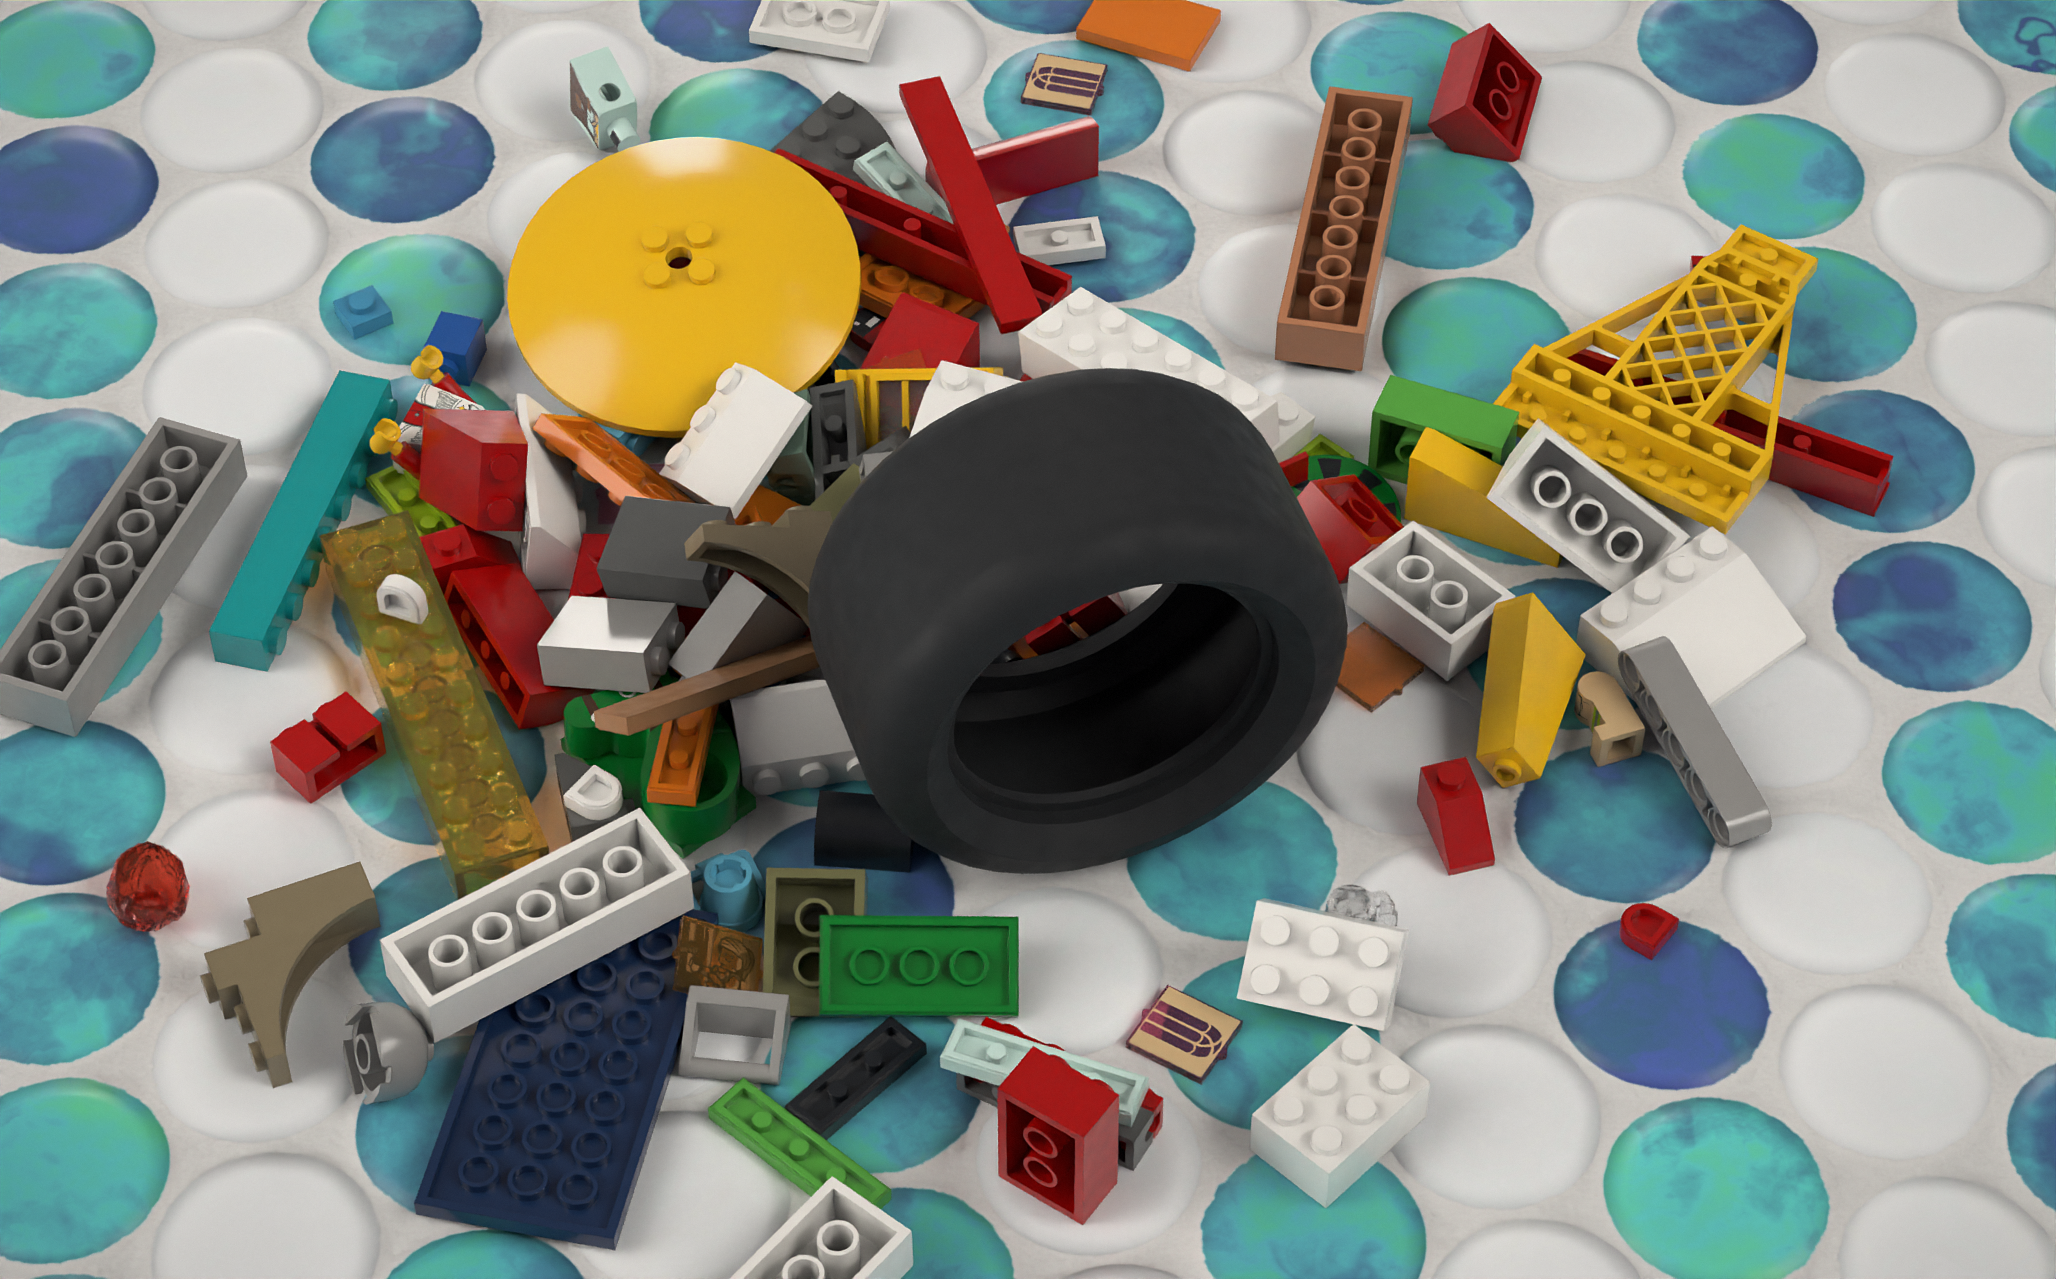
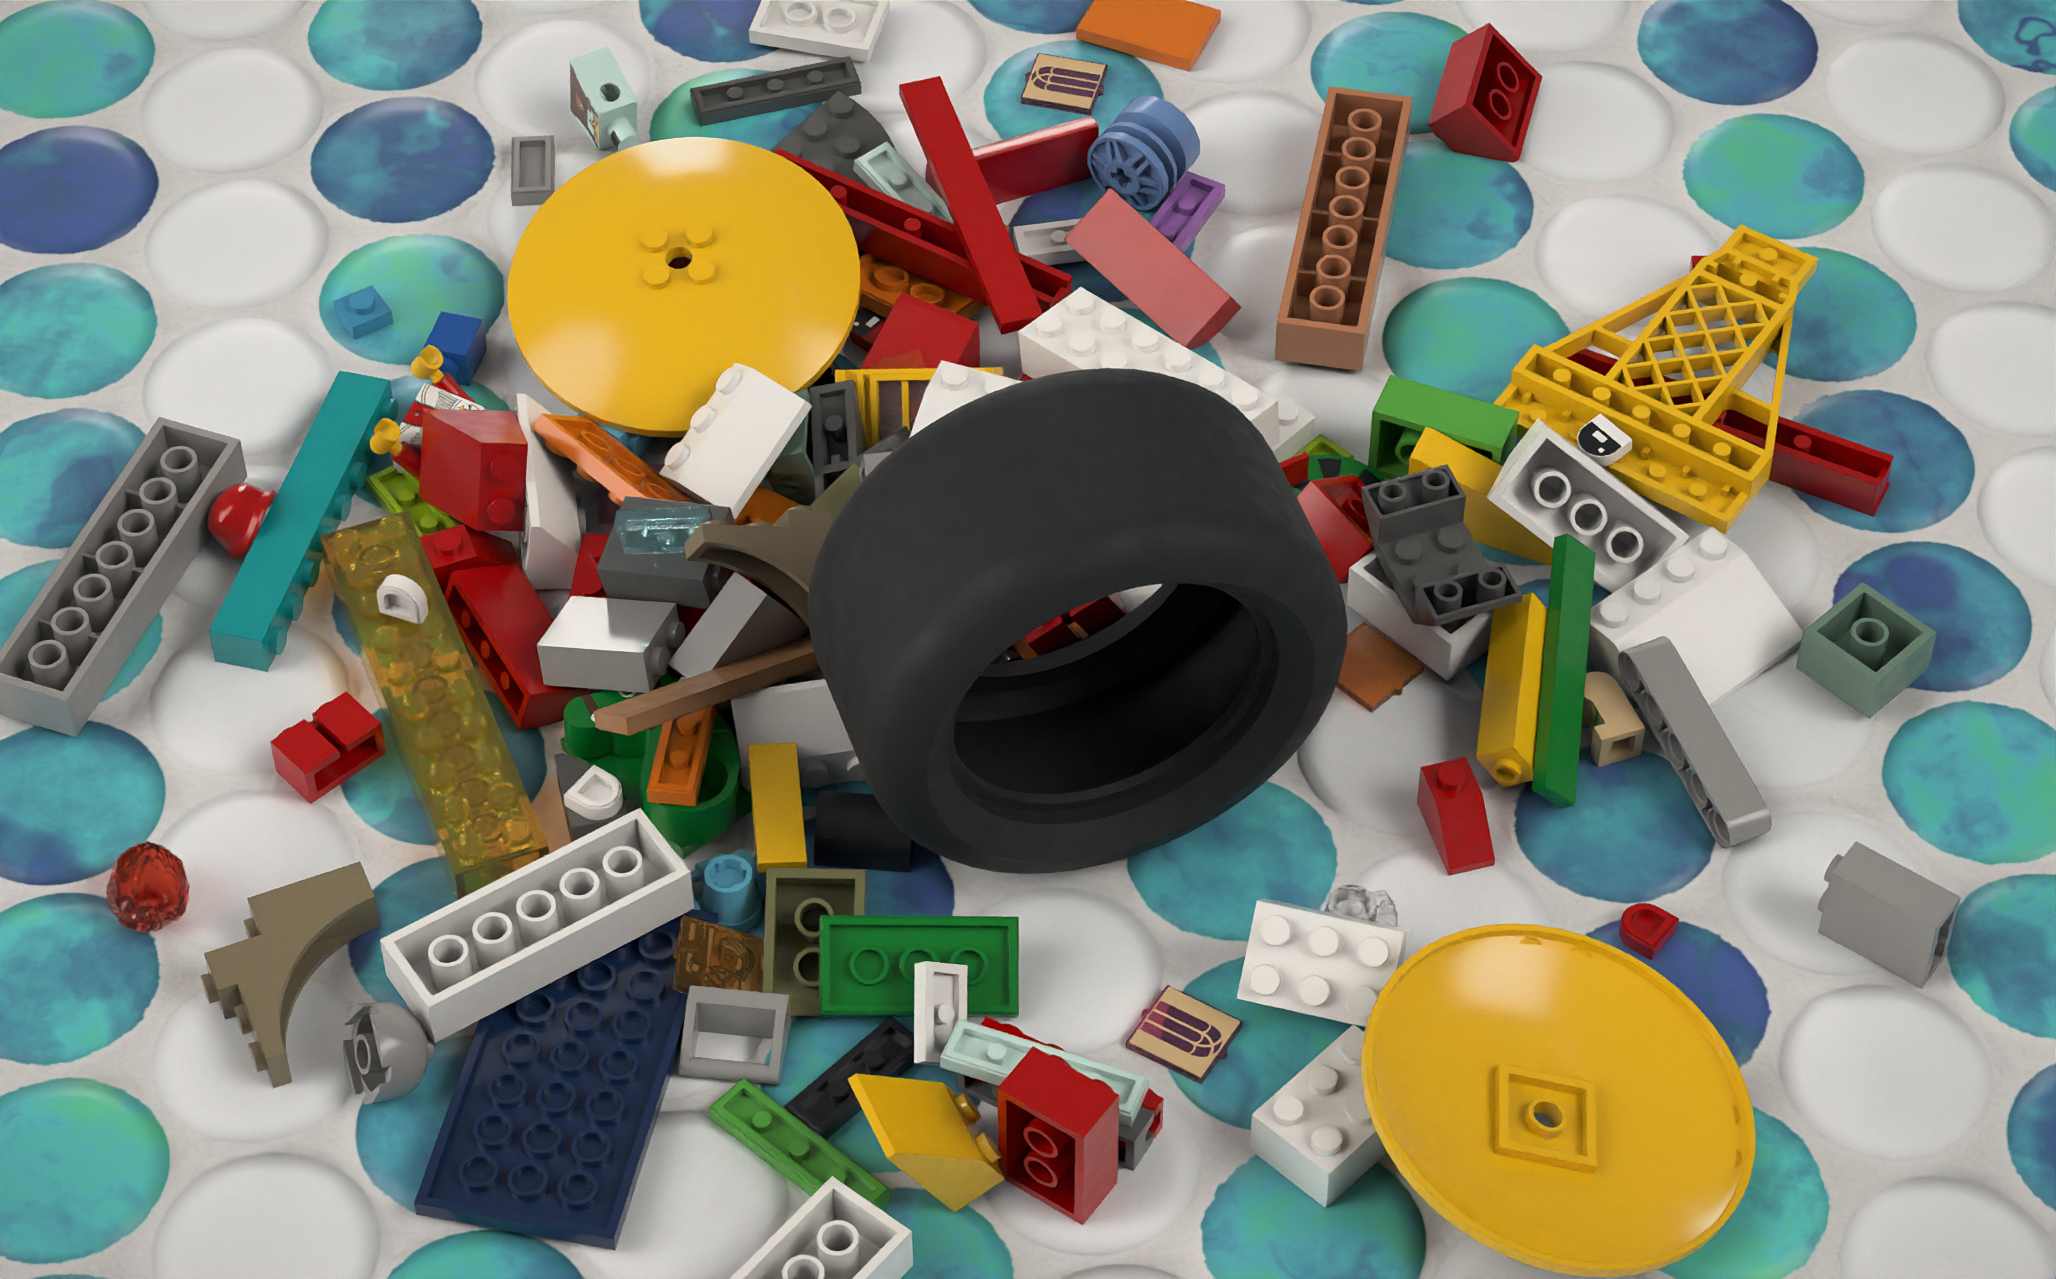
none -> red helmet [207,482,278,559]
none -> light grey tile [511,135,555,206]
none -> clear light blue plate [614,506,713,554]
none -> dark grey tile [690,57,861,127]
none -> yellow tile [747,742,807,873]
none -> yellow slope [847,1073,1005,1213]
none -> white plate [914,961,967,1066]
none -> brick [1064,188,1242,350]
none -> medium blue wheel [1087,96,1200,211]
none -> medium lavender plate [1149,171,1225,253]
none -> dark grey slope [1361,464,1523,626]
none -> yellow dish [1361,923,1756,1277]
none -> green tile [1532,533,1596,809]
none -> tile [1577,413,1633,467]
none -> sand green brick [1796,582,1937,719]
none -> light grey brick [1817,841,1961,989]

